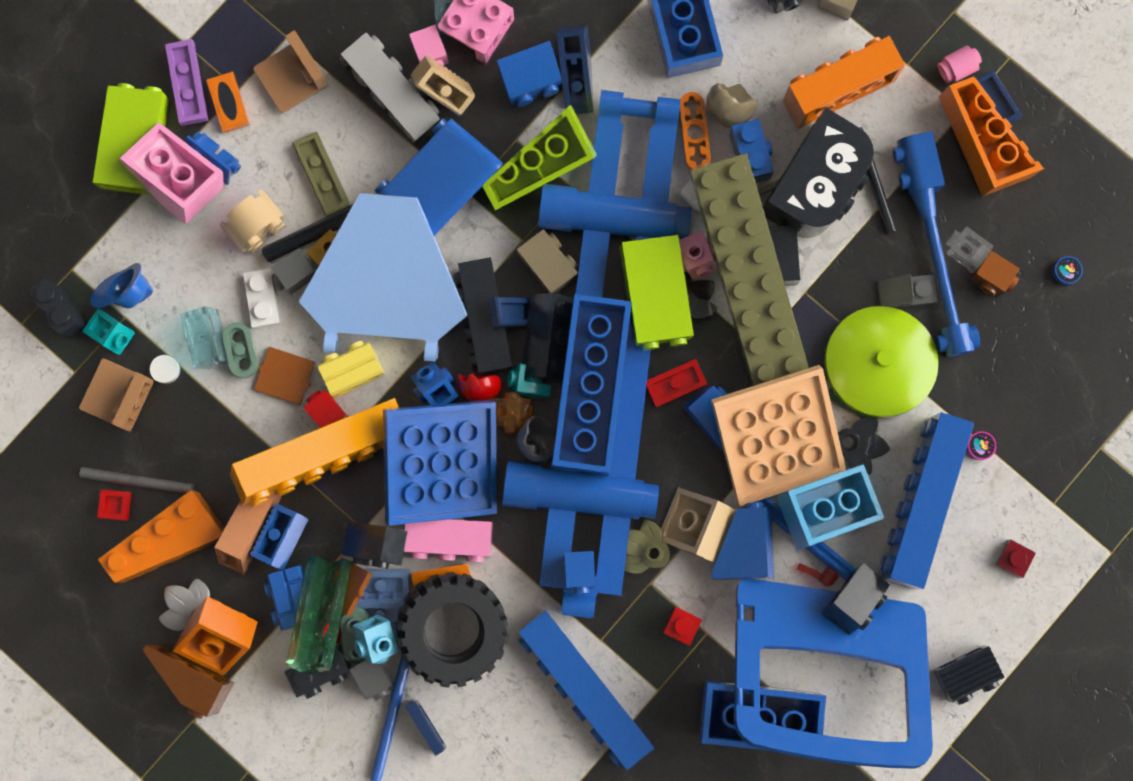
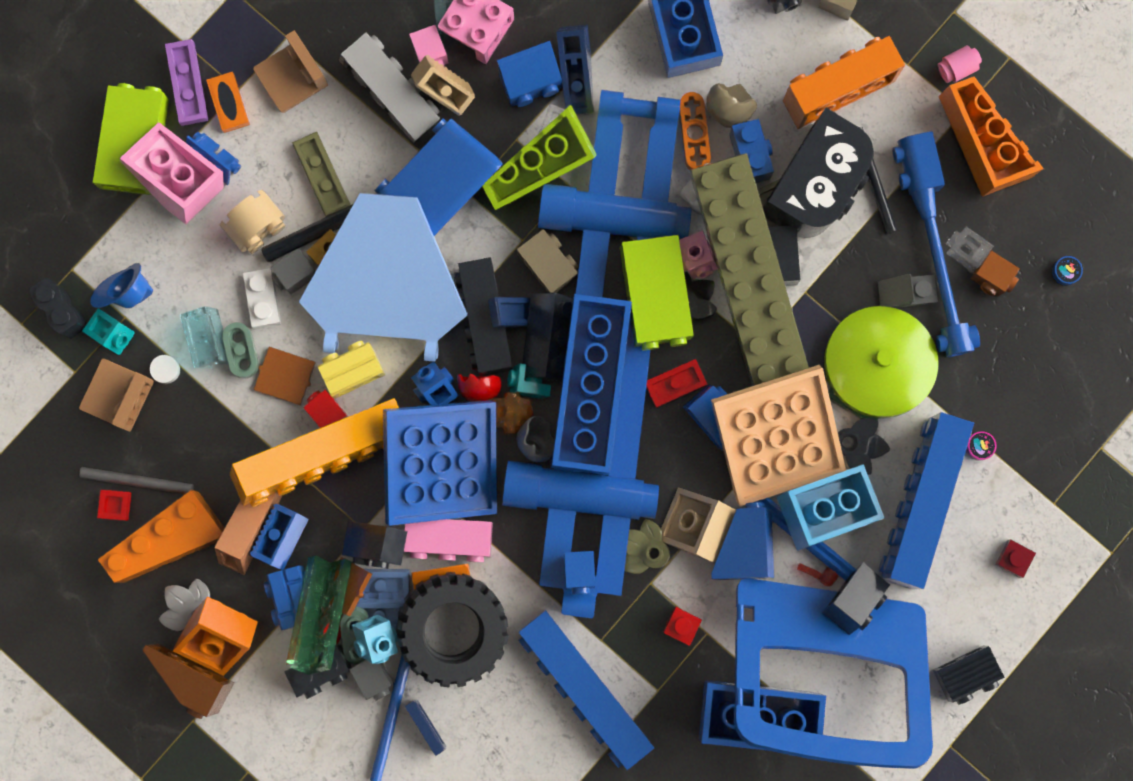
dark blue tile [977,70,1022,124] -> none

